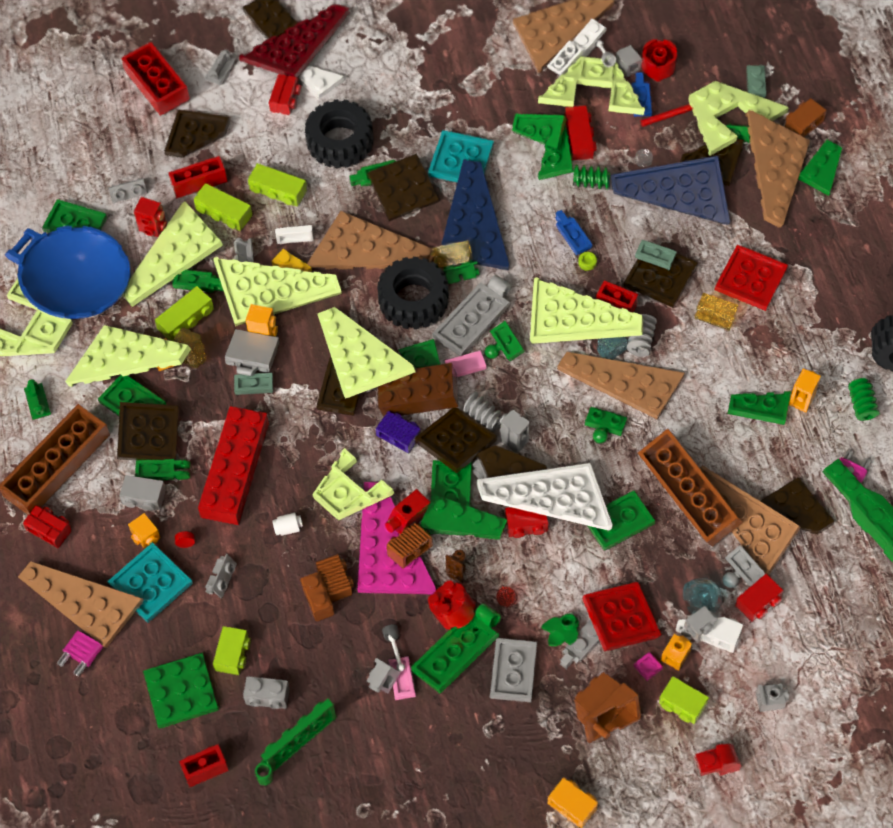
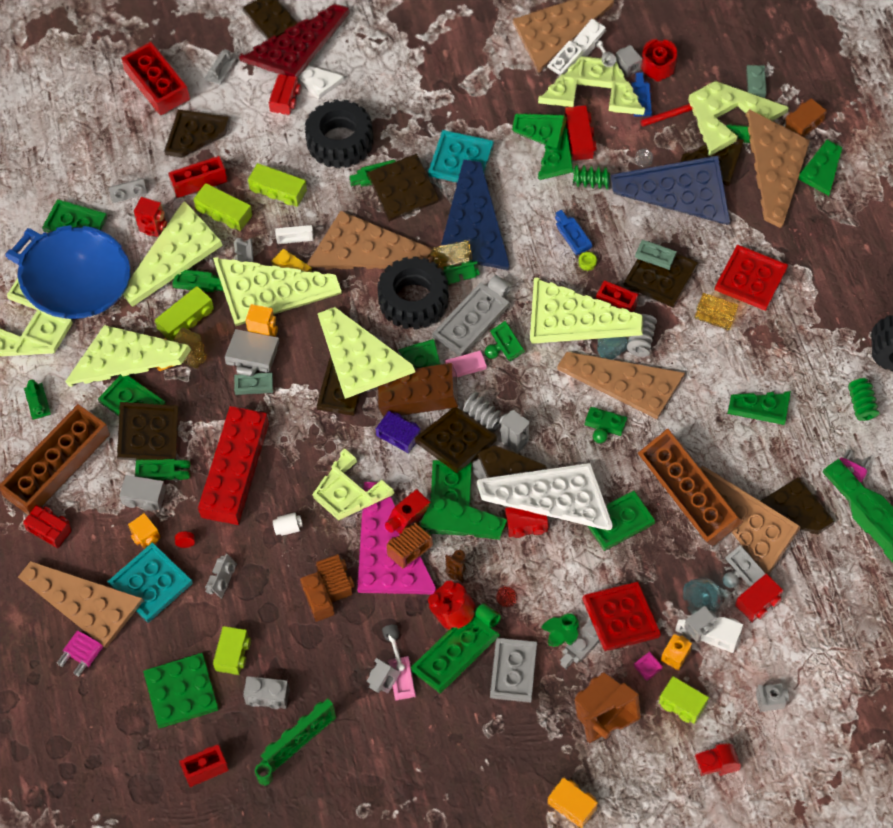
light orange brick [789,368,821,413] -> none

